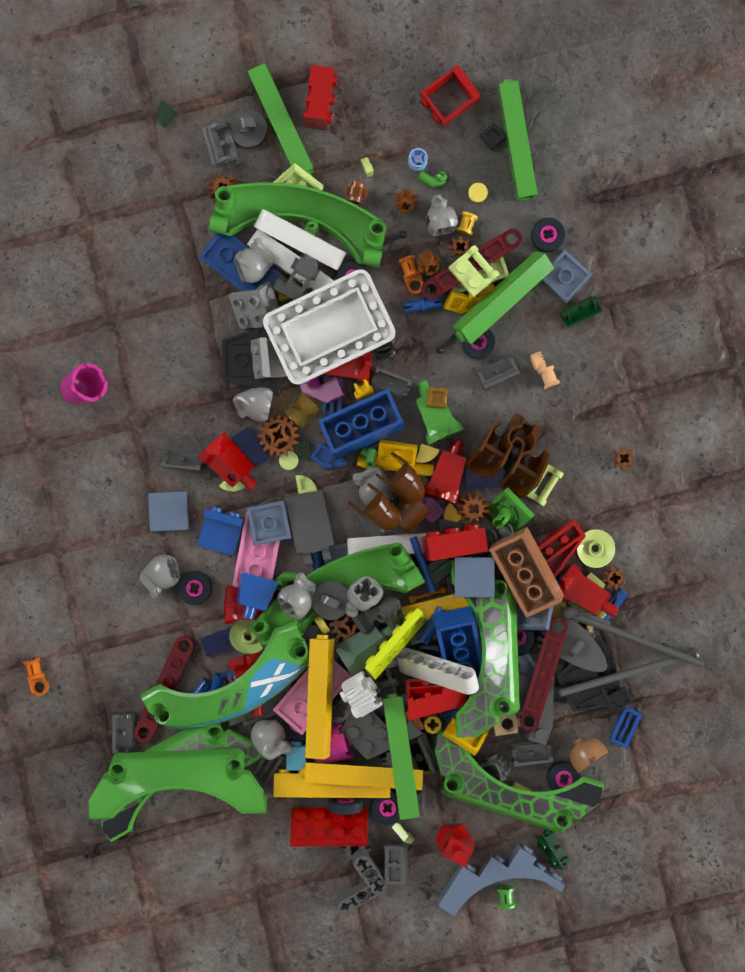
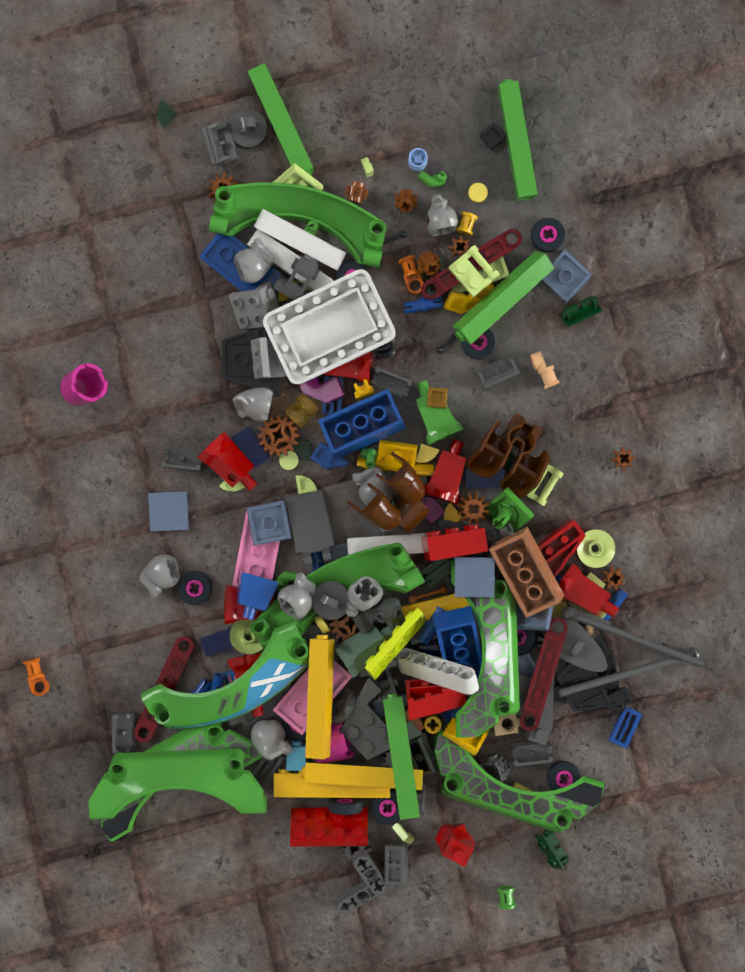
blue bracket [198,506,245,555] -> none
red wedge [303,65,338,130] -> none
white brick [340,671,383,718] -> none
blue bar [409,536,436,593] -> none
red window [420,65,481,128] -> none
sand blue arch [437,843,565,916] -> none
medium nougat cylinder [569,736,609,773] -> none

